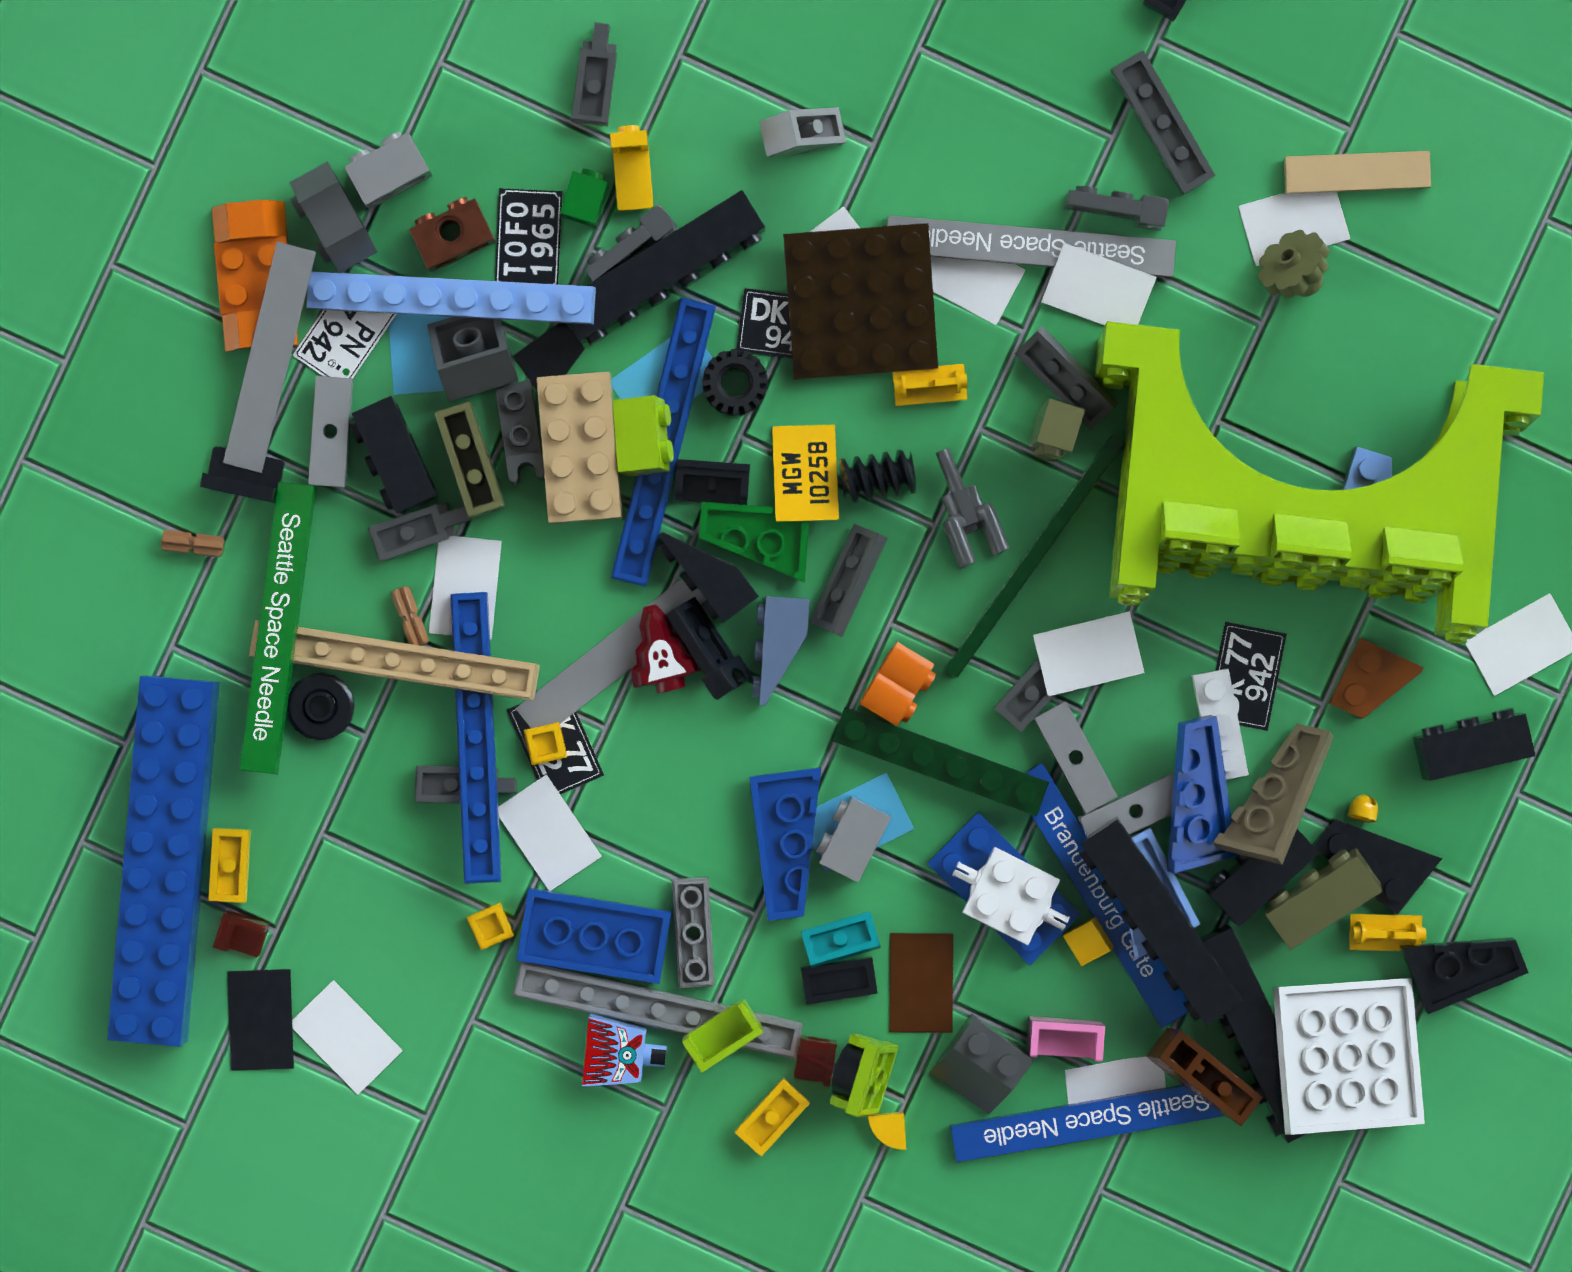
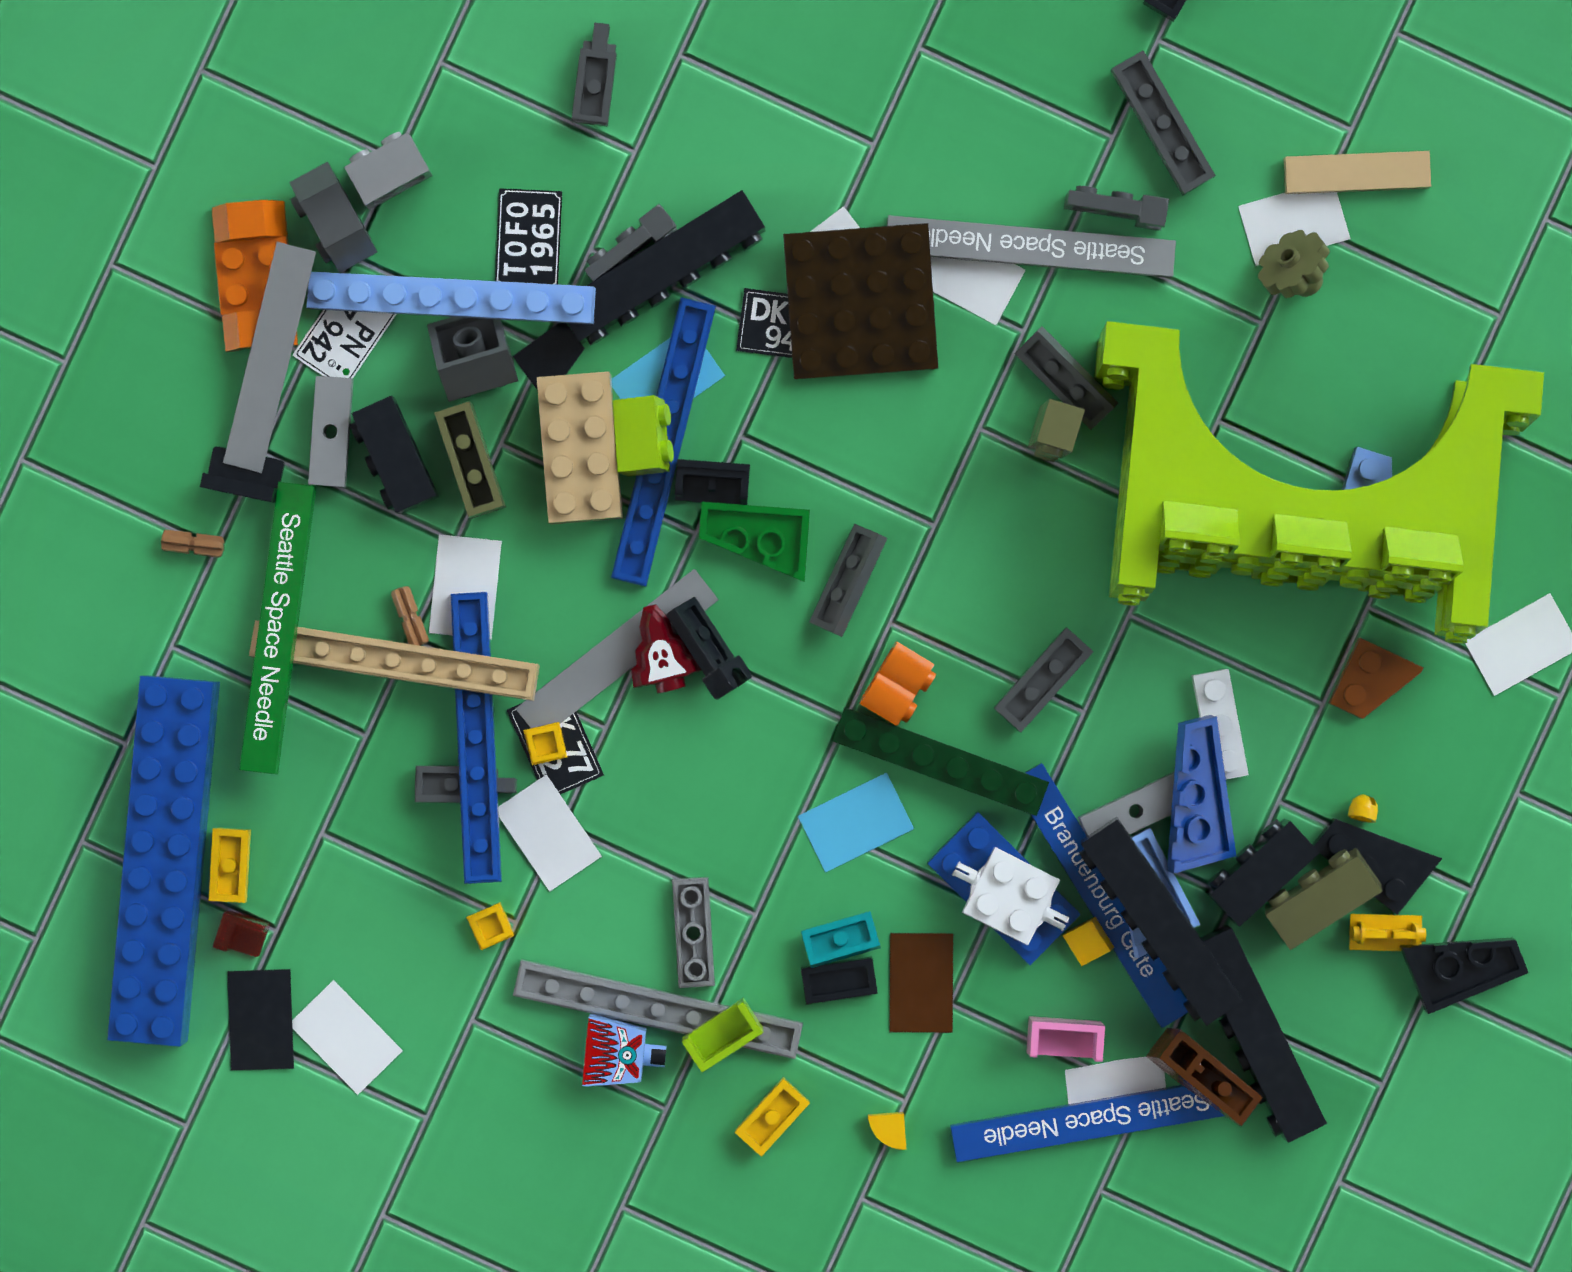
black wheel [287,673,355,740] -> none
dark grey hinge [368,503,472,562] -> none
medium azure sticker [389,314,450,395] -> none
copper brick [409,197,496,272] -> none
dark grey plate [495,380,545,486] -> none
blue plate [516,888,672,984] -> none
green brick [560,168,609,228] -> none
yellow bracket [610,125,654,211] -> none
black slope [658,532,759,623] -> none
black tyre [702,349,768,416] -> none
blue wing [749,767,821,921] -> none
sand blue slope [752,596,809,706] -> none
light grey slope [759,107,846,157] -> none
yellow sticker [772,425,839,522] -> none
clear red panel [794,1035,837,1087] -> none
light grey brick [816,795,891,882] -> none
lime piece [829,1033,899,1117] -> none
black piece [839,449,916,503] -> none
yellow hinge [892,364,968,406] -> none
dark grey slope [930,1013,1034,1114] -> none
dark grey plant [936,448,1010,569] -> none
dark green tile [943,434,1124,678] -> none
white sticker [1033,611,1145,696] -> none
light grey tile [1034,701,1118,814] -> none
white sticker [1041,243,1157,325] -> none
dark tan wing [1213,724,1334,865] -> none
black sticker [1215,622,1287,731] -> none
white plate [1273,978,1425,1135] -> none
black brick [1413,708,1536,781] -> none

